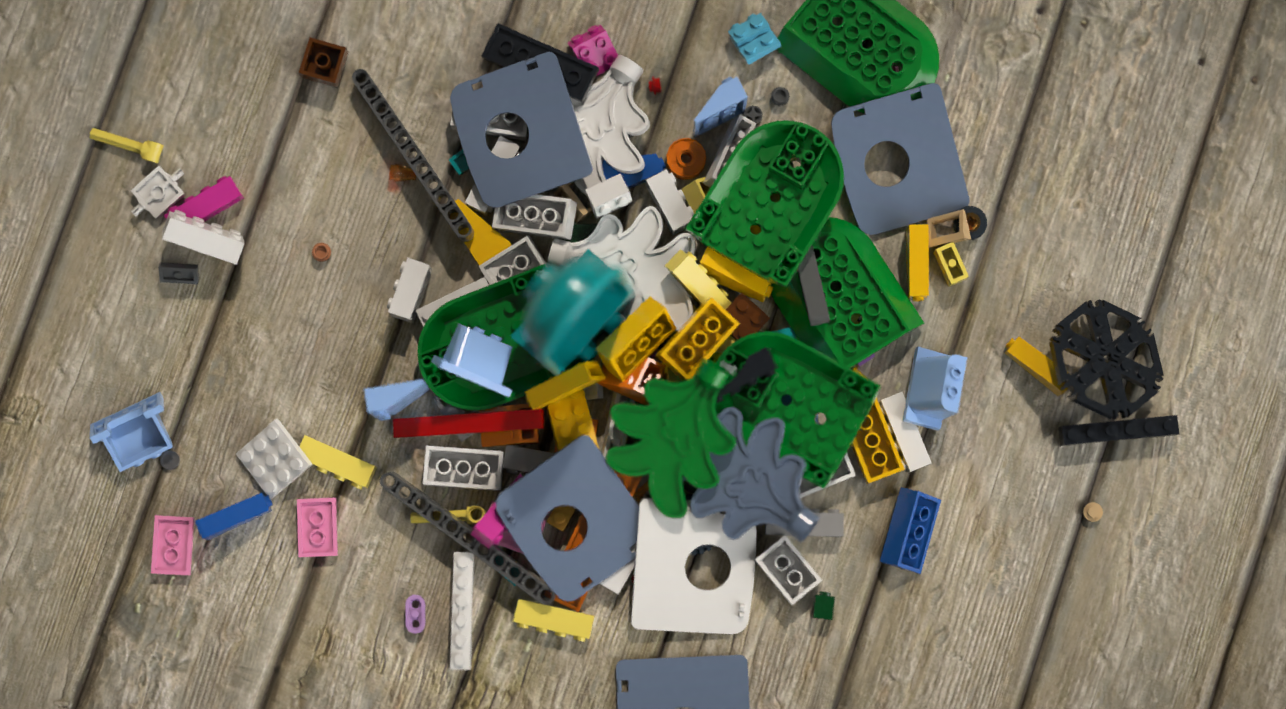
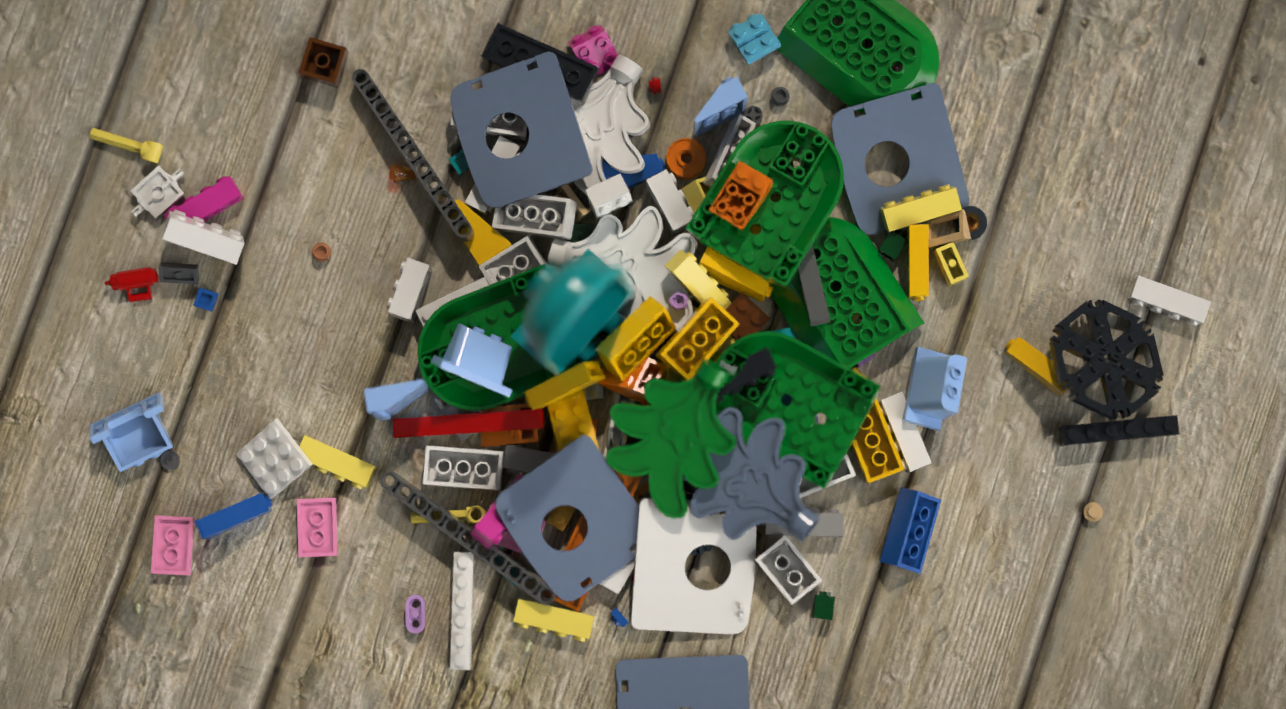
none -> red piece [104,267,158,302]
none -> blue plate [193,287,219,312]
none -> blue plate [610,608,629,627]
none -> lavender plate [669,292,688,311]
none -> orange slope [709,161,774,230]
none -> dark green brick [878,231,908,262]
none -> light yellow brick [880,184,962,232]
none -> white brick [1128,275,1211,327]

